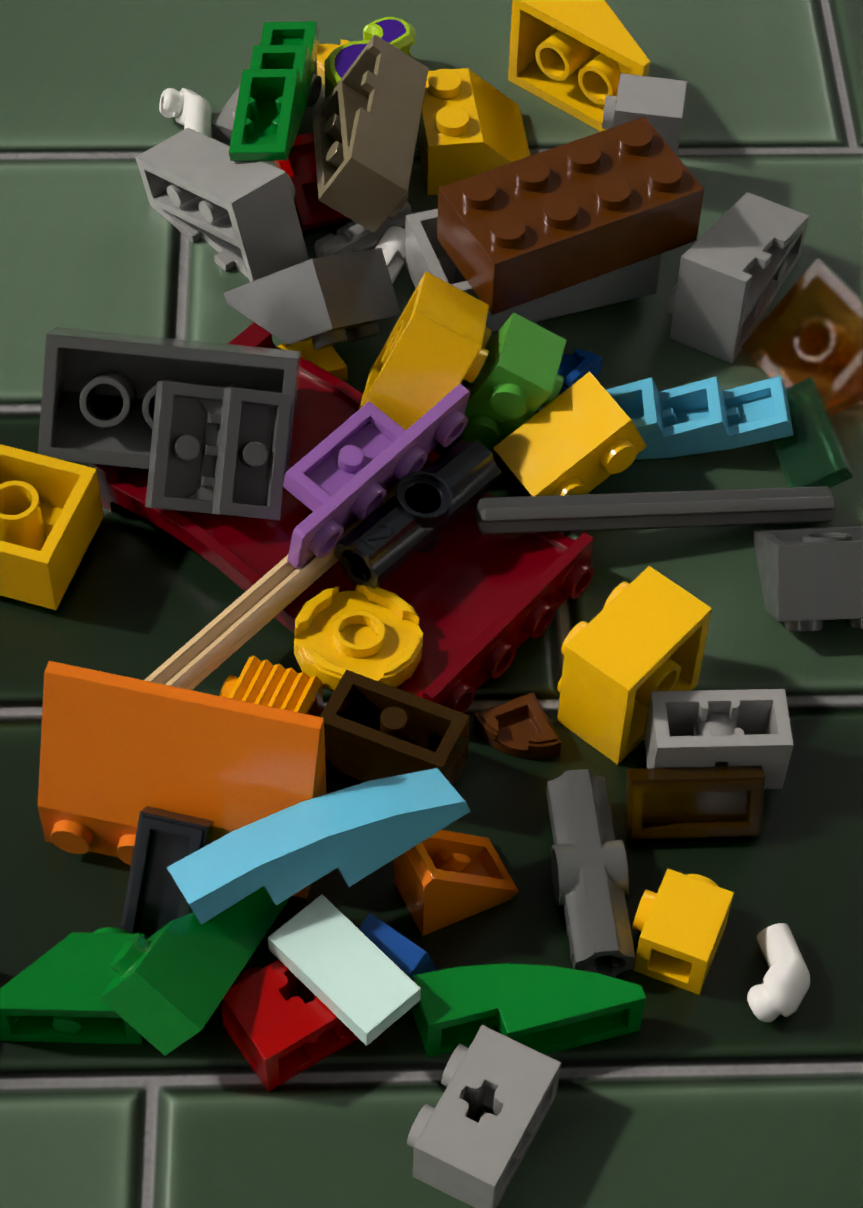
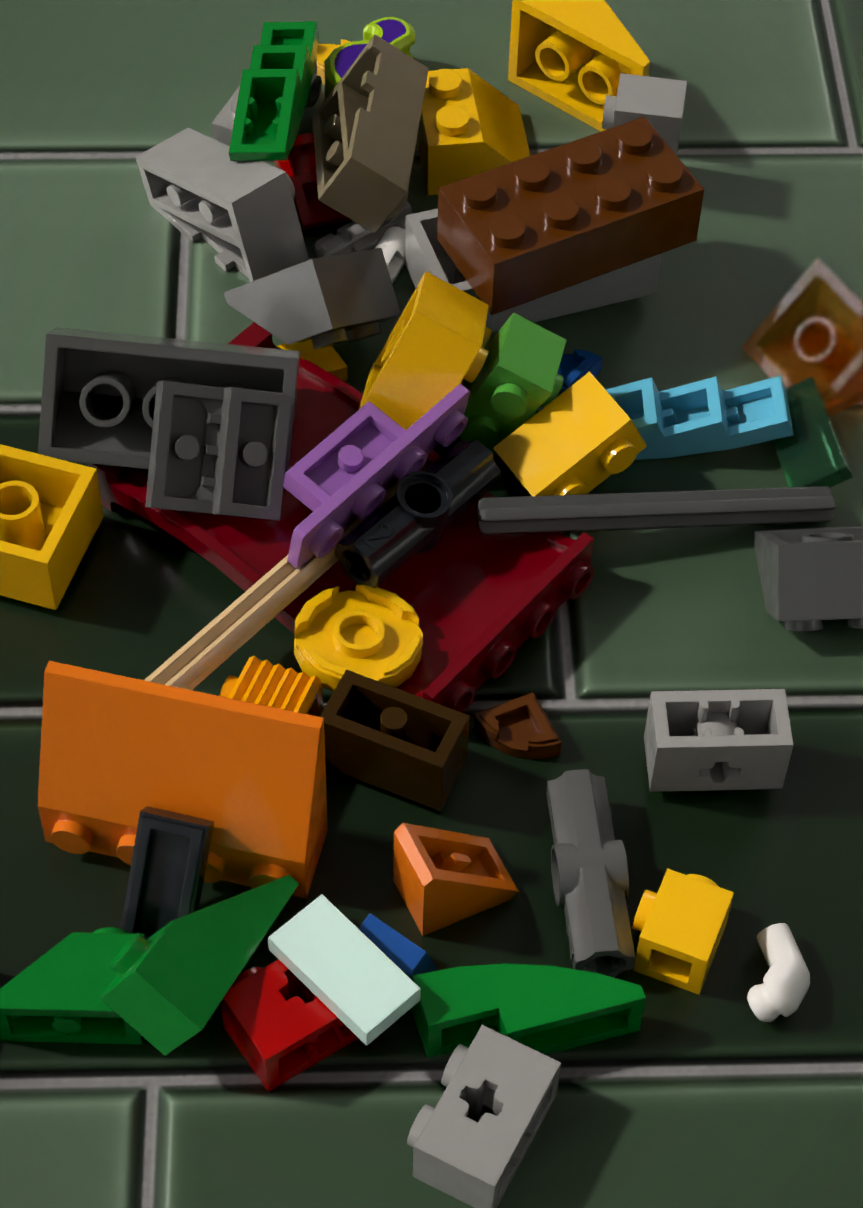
white arm [159,88,212,137] -> none
medium azure slope [167,768,471,925] -> none
yellow brick [557,566,712,765] -> none
dark brown tile [624,766,765,840] -> none
light grey wedge [666,192,809,364] -> none

